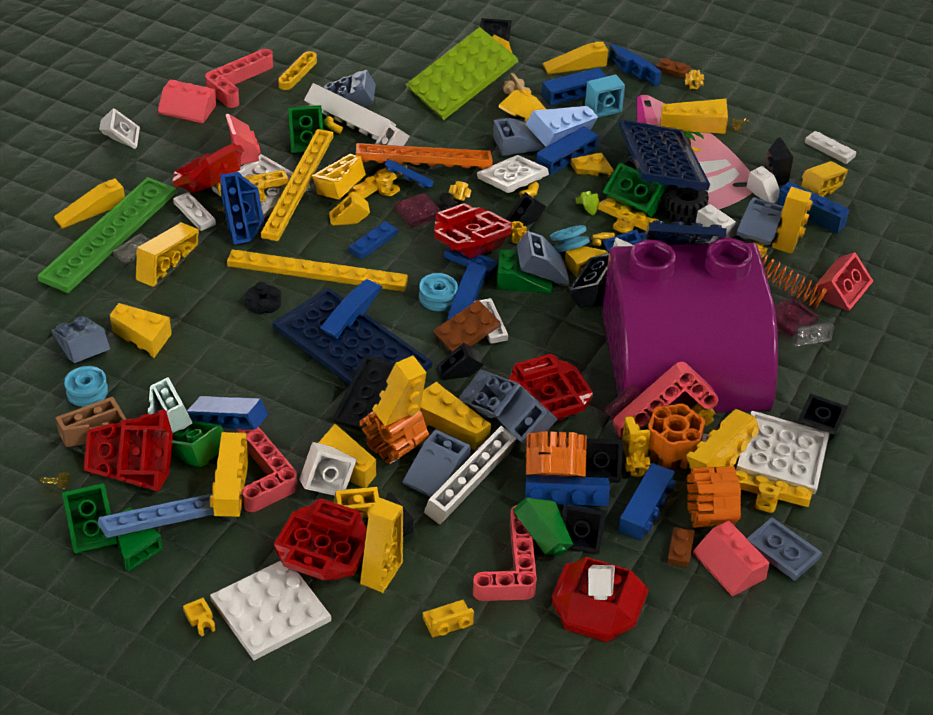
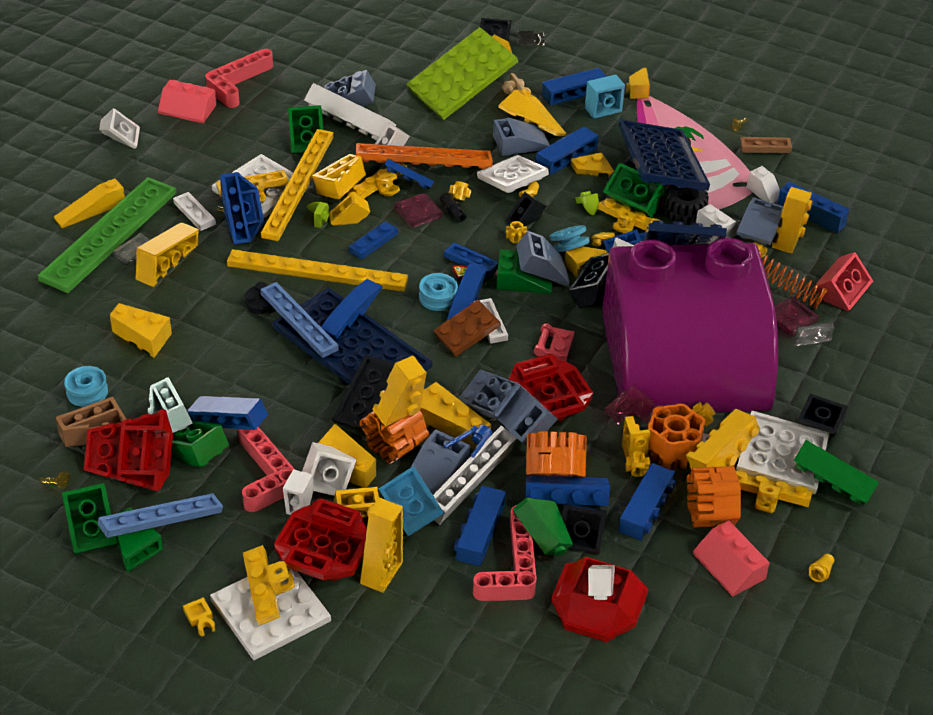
sand blue slope [51,316,110,363] -> none
red piece [172,143,244,193] -> none
yellow wedge [210,432,248,517] -> none
coral slope [226,114,261,165] -> none
yellow beam [278,51,317,90] -> none
yellow arm [323,116,343,135] -> none
yellow bracket [423,600,474,638] -> none
red piece [434,203,512,259] -> none
black slope [437,343,484,380] -> none
light blue wedge [526,106,598,147] -> none
yellow wedge [543,42,608,75] -> none
black slope [586,438,623,481] -> none
blue slope [609,44,661,86] -> none
coral beam [612,362,719,439] -> none
dark orange plate [656,58,691,79] -> none
yellow wedge [660,99,728,134] -> none
dark orange plate [667,527,695,568] -> none
yellow gear [685,70,704,89] -> none
sand blue plate [747,517,822,581] -> none
black slope [765,137,794,186] -> none
yellow wedge [800,161,848,197] -> none
white plate [805,131,856,164] -> none
none -> yellow plate [243,545,295,625]
none -> medium blue plate [261,282,339,358]
none -> white slope [283,469,314,515]
none -> lime plate [307,202,329,228]
none -> dark azure plate [378,466,444,536]
none -> blue plant [443,425,493,458]
none -> tile [453,265,467,282]
none -> blue brick [454,486,506,567]
none -> clear smoke plate [518,31,544,46]
none -> coral plate [533,323,575,362]
none -> yellow slope [626,68,650,99]
none -> medium nougat plate [740,137,792,154]
none -> green slope [793,440,879,504]
none -> yellow cone [809,554,835,582]

